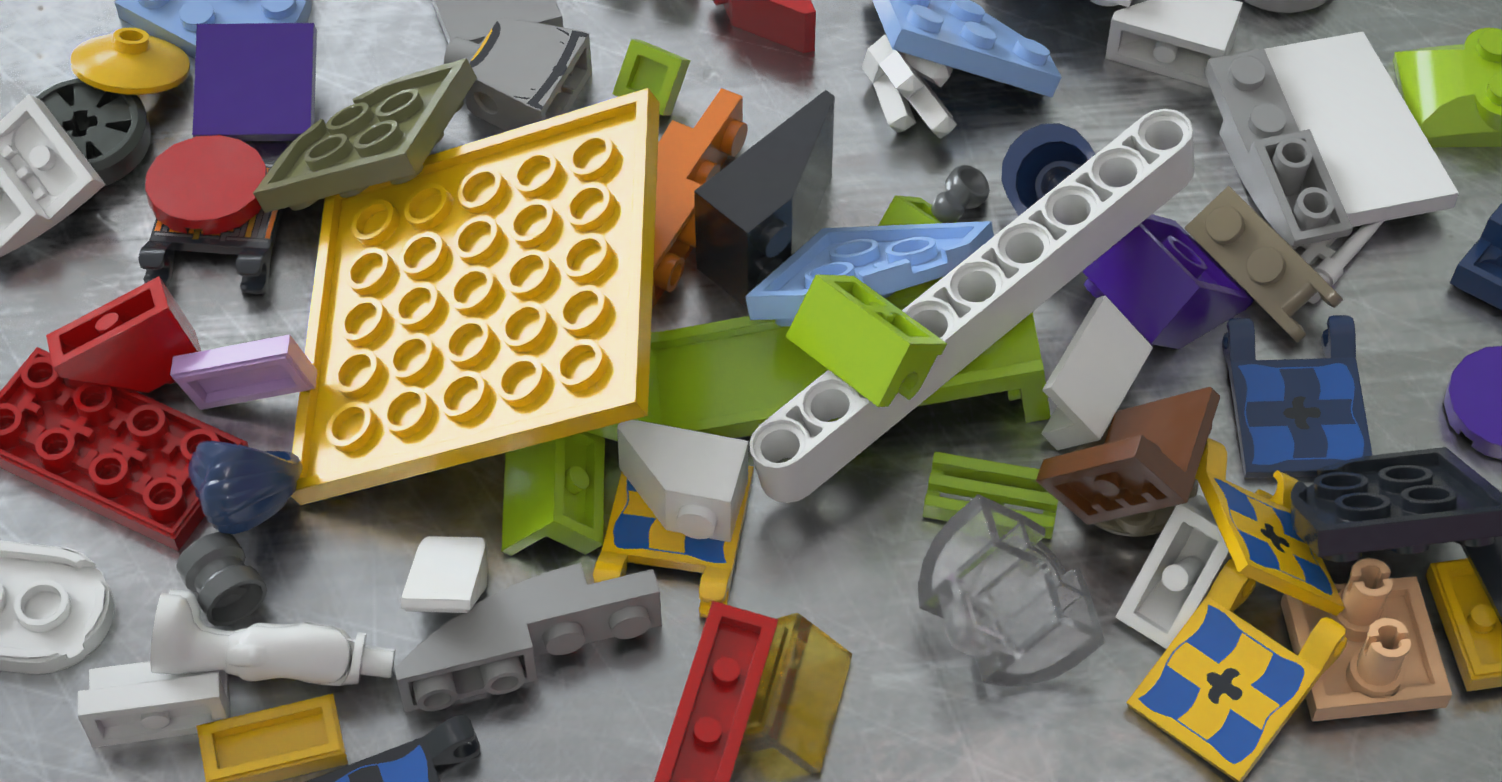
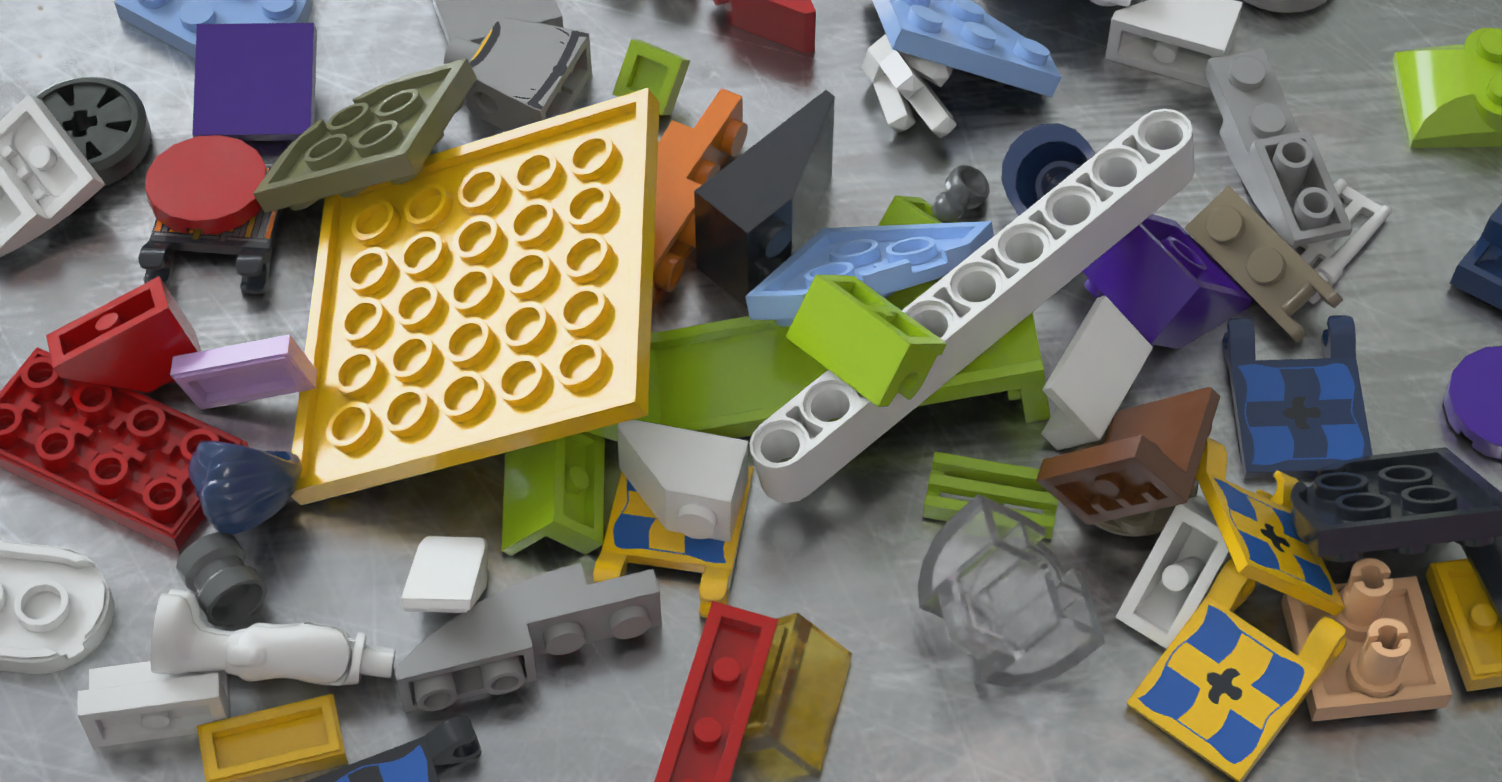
yellow dish [71,28,190,95] -> none
white tile [1264,31,1459,227] -> none

